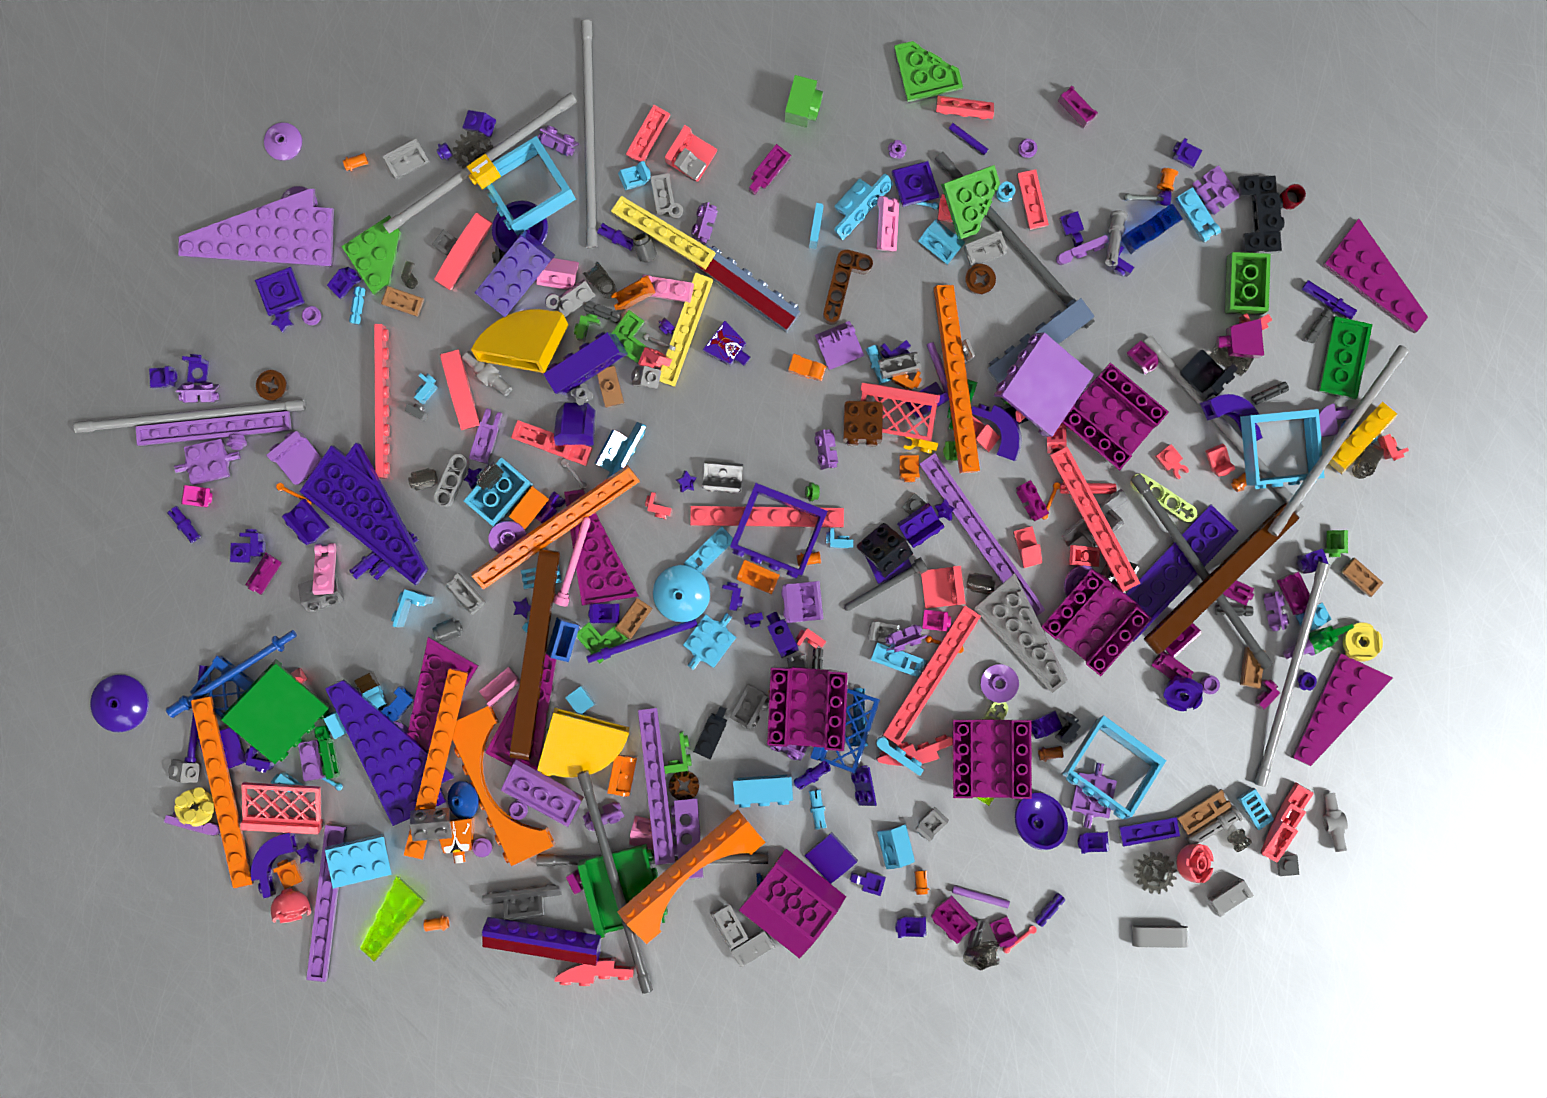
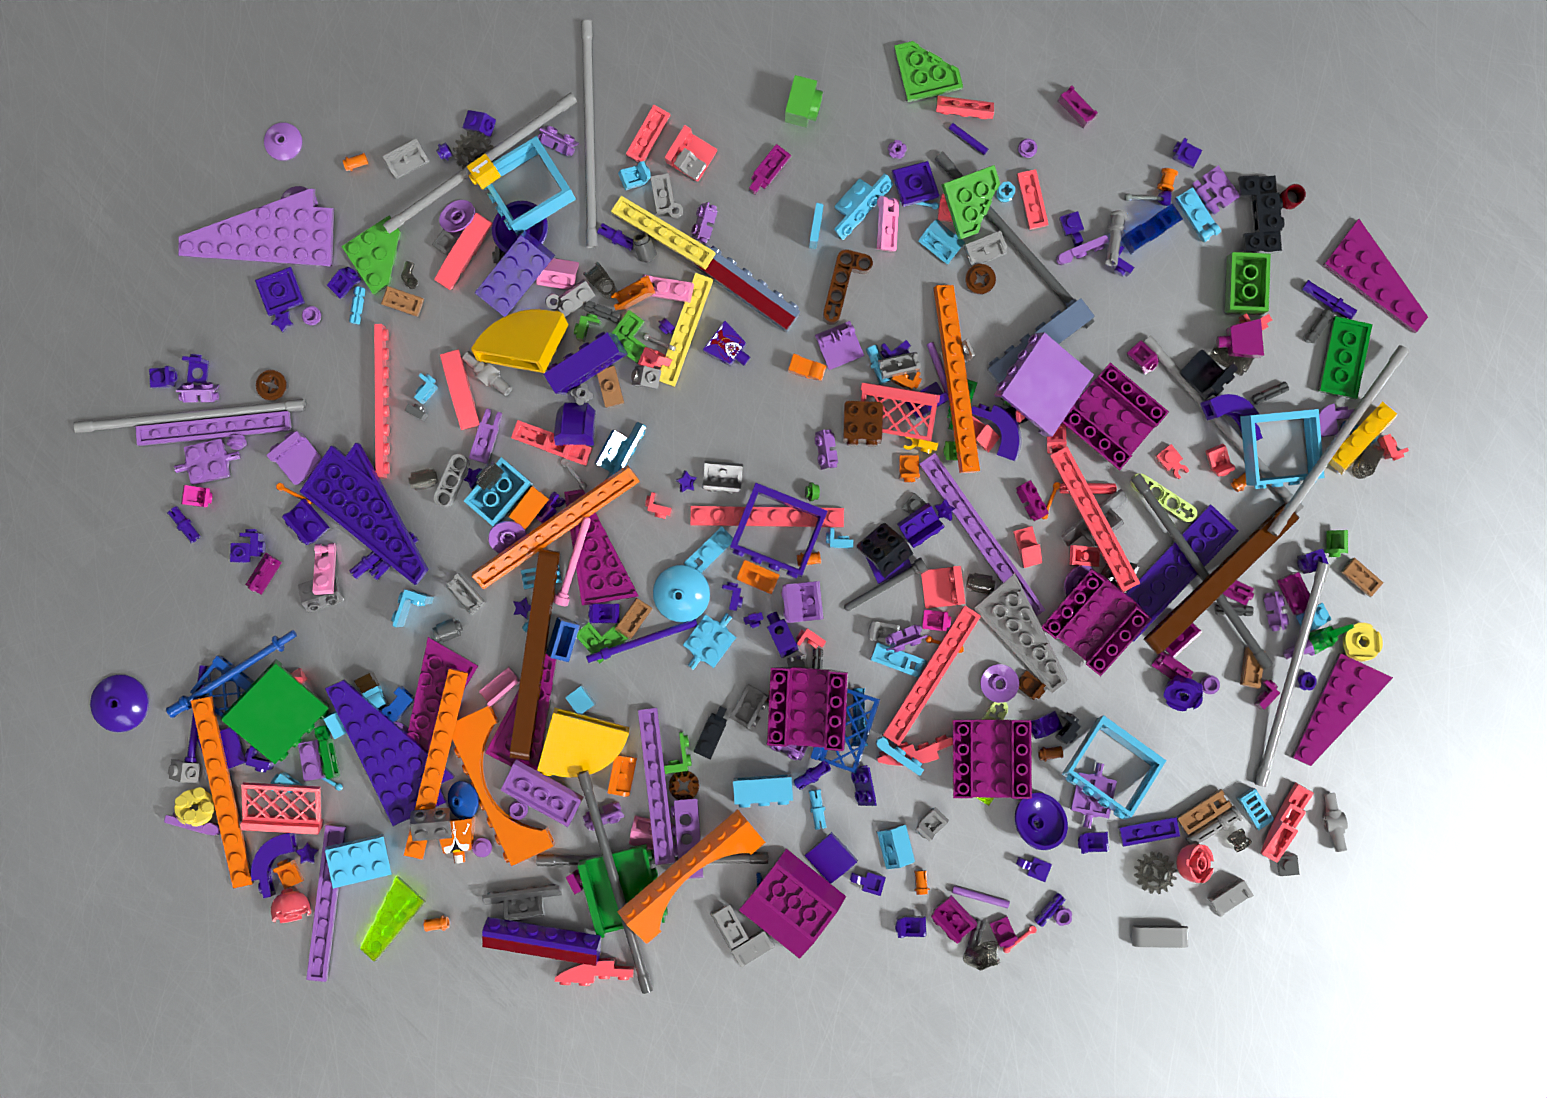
none -> medium lavender dish [439,200,475,232]
none -> dark purple plate [1016,857,1052,882]
none -> reddish brown bracket [1019,670,1046,700]
none -> medium lavender plate [1053,907,1072,926]

